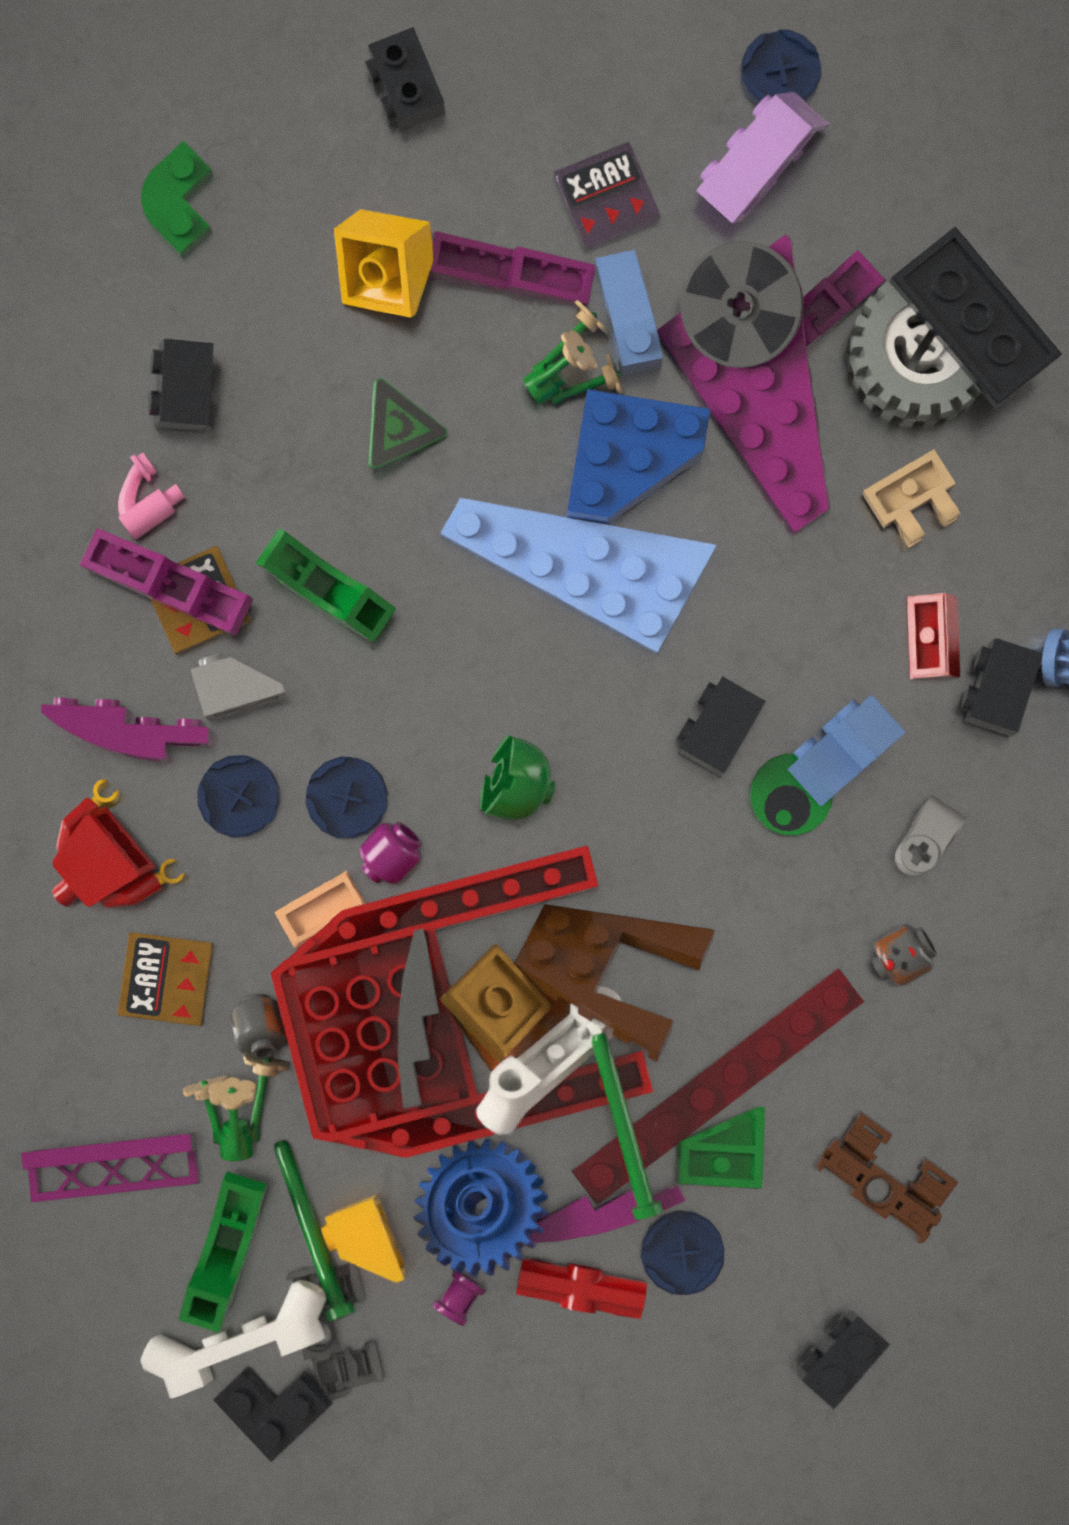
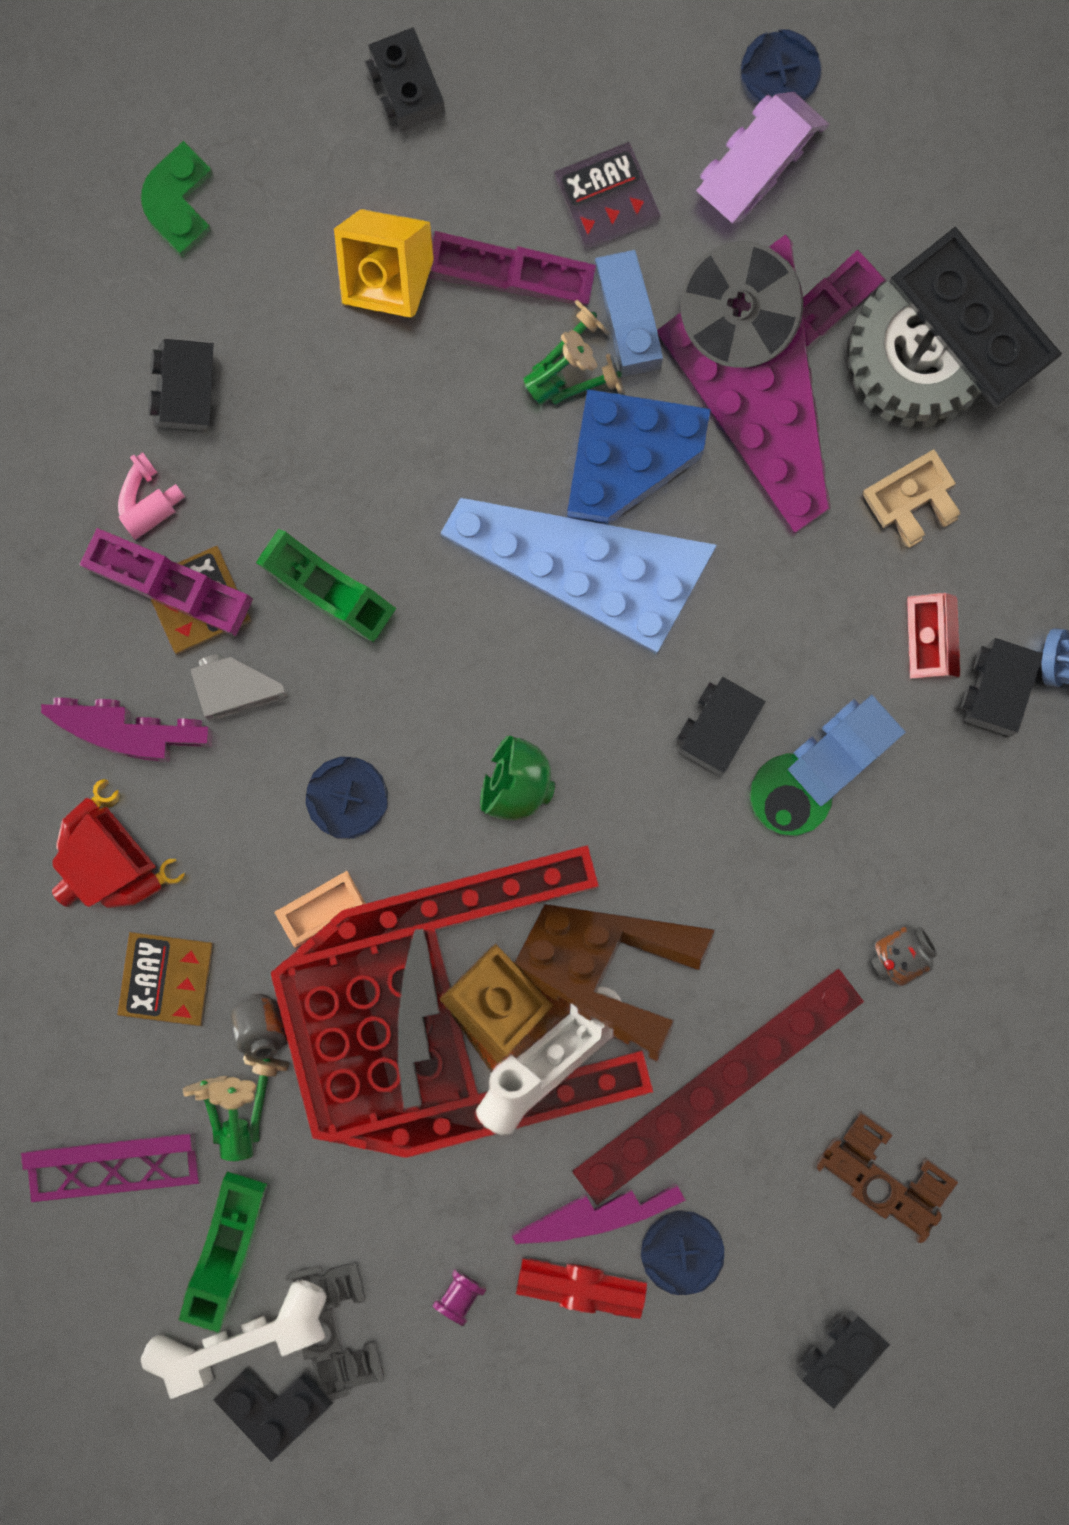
dark blue tile [197,755,281,838] -> none
green bar [274,1140,356,1323] -> none
yellow slope [321,1194,408,1283] -> none
magenta head [359,822,422,884] -> none
black piece [368,378,448,469] -> none
blue gear [414,1139,548,1277] -> none
green bar [591,1032,663,1220] -> none
green wing [676,1107,765,1189] -> none
light grey piece [895,794,967,876] -> none

